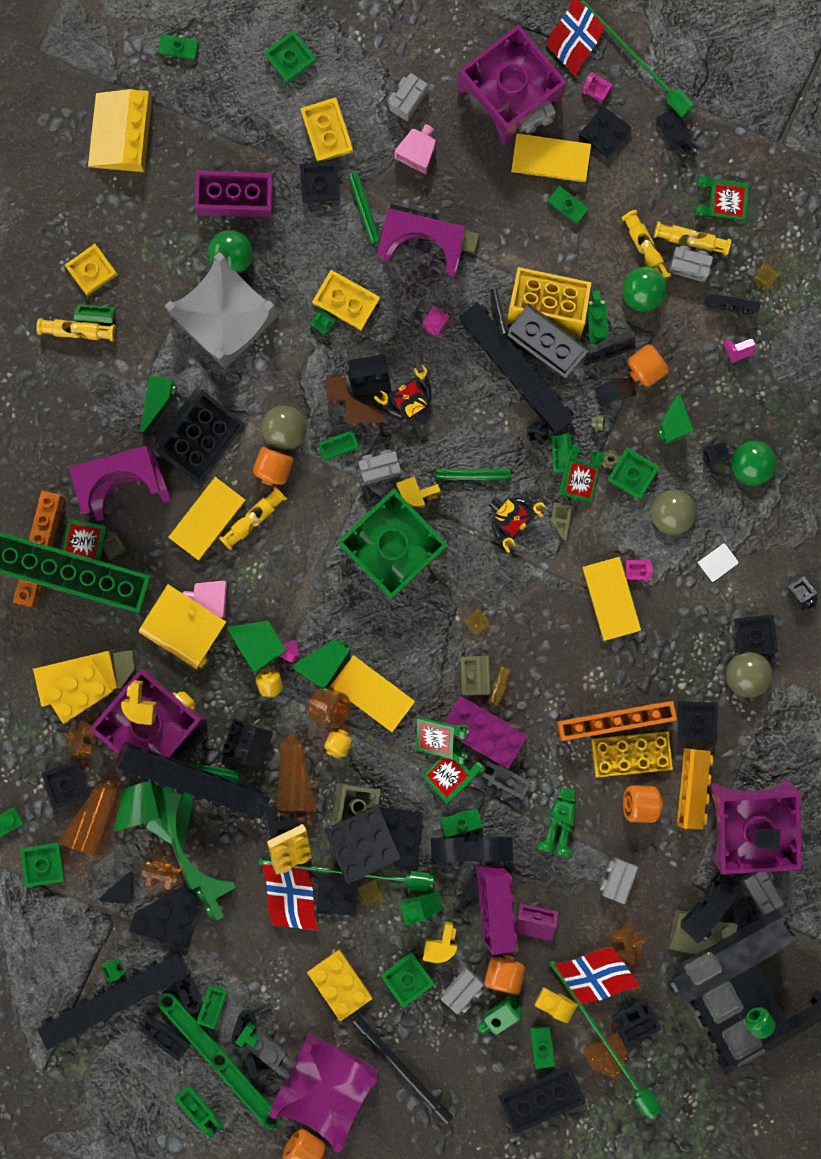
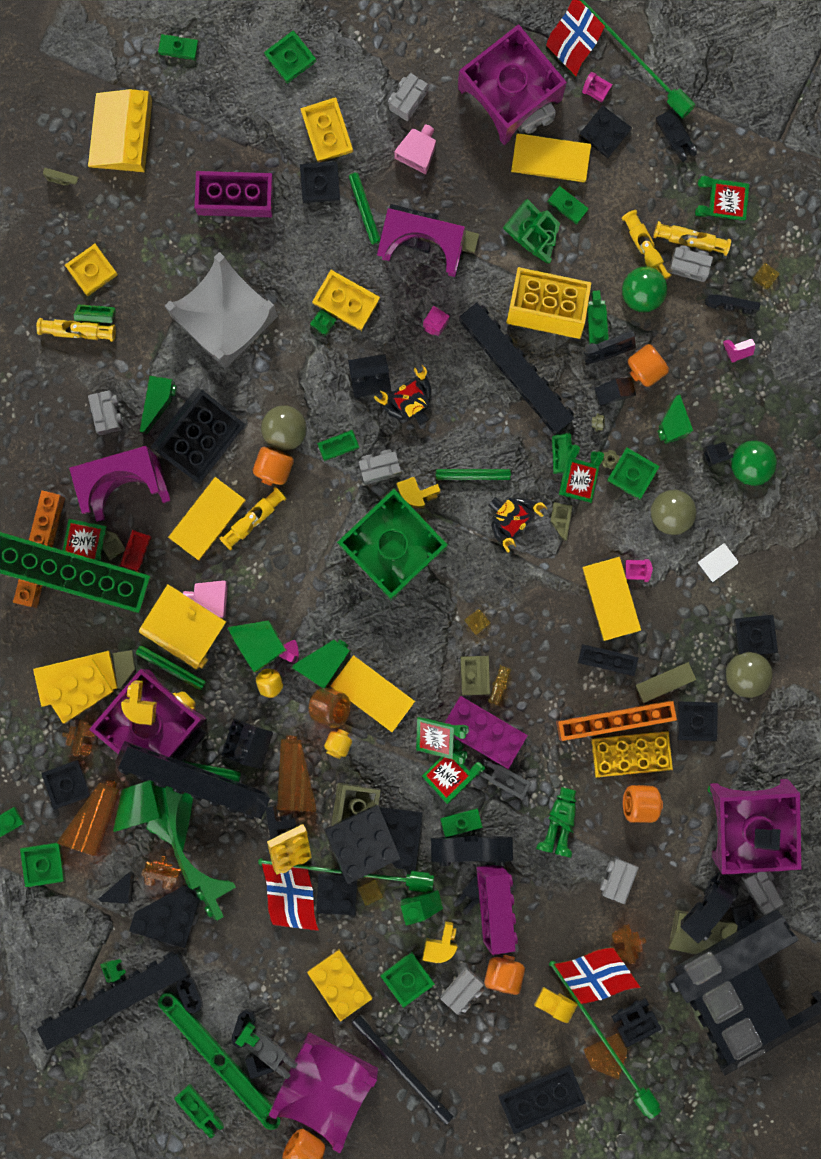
black hinge [136,1013,191,1061] -> none
green plate [196,985,228,1030] -> none
green piece [208,230,253,275] -> none
reddish brown arch [326,374,385,426] -> none
green torso [478,994,522,1035] -> none
black bar [490,288,508,338] -> none
tile [507,303,589,379] -> none
magenta panel [514,903,558,941] -> none
black gear [526,421,549,446] -> none
green plate [530,1025,555,1069] -> none
light orange slope [676,748,713,829] -> none
green head [745,1007,776,1039] -> none
black bracket [788,576,818,611] -> none
none -> olive tile [43,168,78,186]
none -> light grey brick [88,390,123,435]
none -> red plate [120,530,151,572]
none -> green axle [136,646,205,690]
none -> green slope [503,199,560,264]
none -> black plate [577,644,639,676]
none -> olive tile [635,662,696,703]

